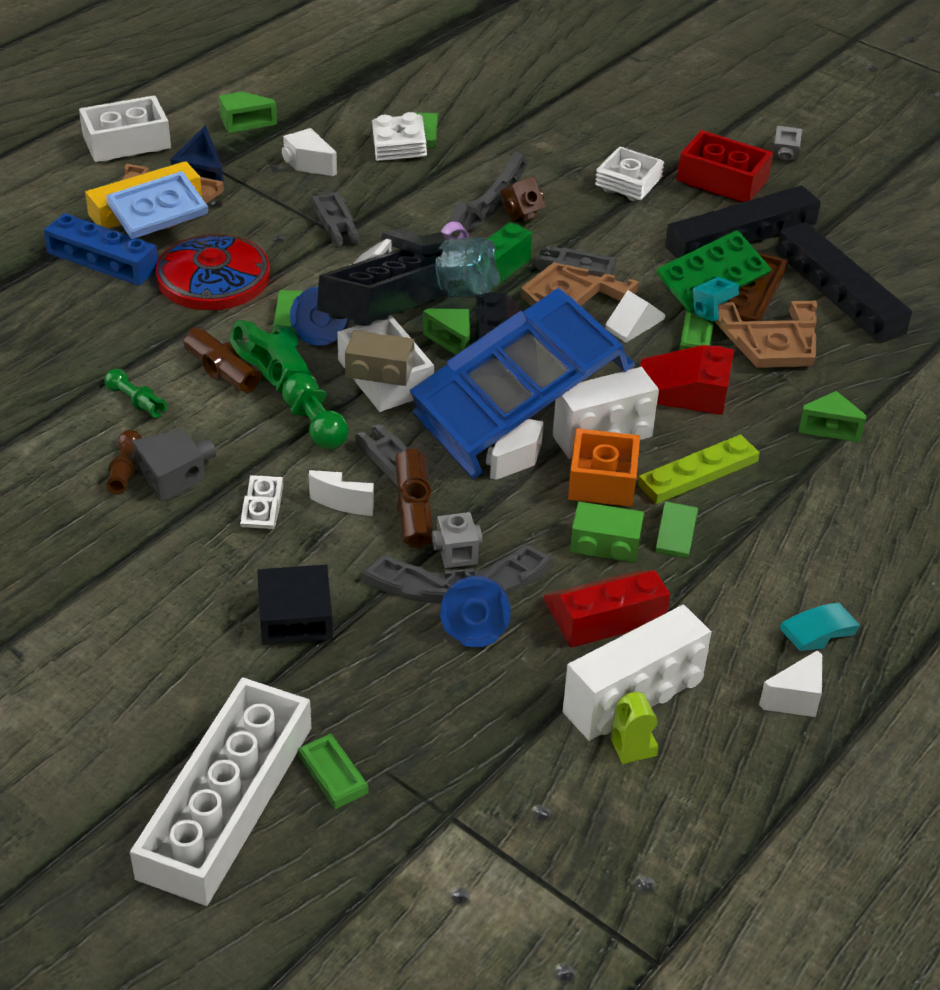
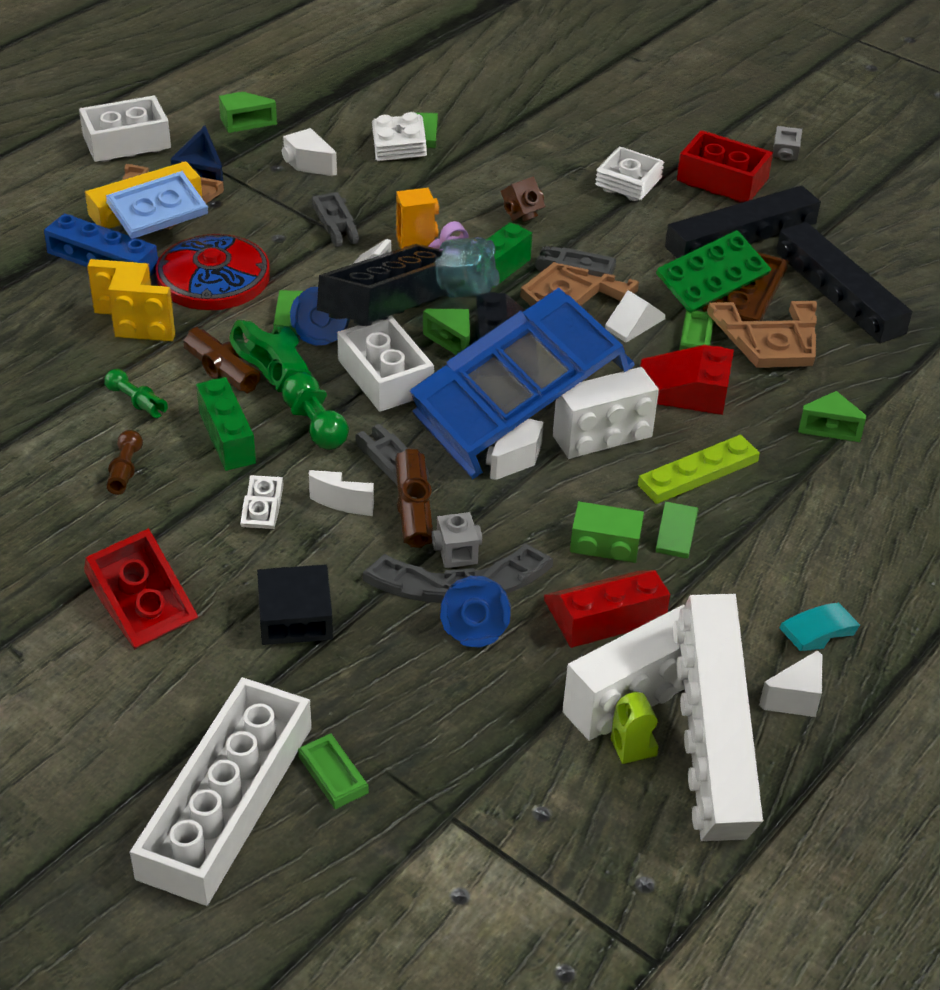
dark grey torso [133,429,216,501] -> none
dark tan brick [345,330,415,386] -> none
black tile [381,229,462,256] -> none
dark grey tile [447,151,529,232] -> none
orange brick [568,428,640,507] -> none
teal bracket [693,277,739,322] -> none
none -> red slope [84,528,198,650]
none -> yellow bracket [87,259,175,342]
none -> green brick [196,377,256,471]
none -> light orange brick [396,188,439,248]
none -> white brick [673,594,763,841]

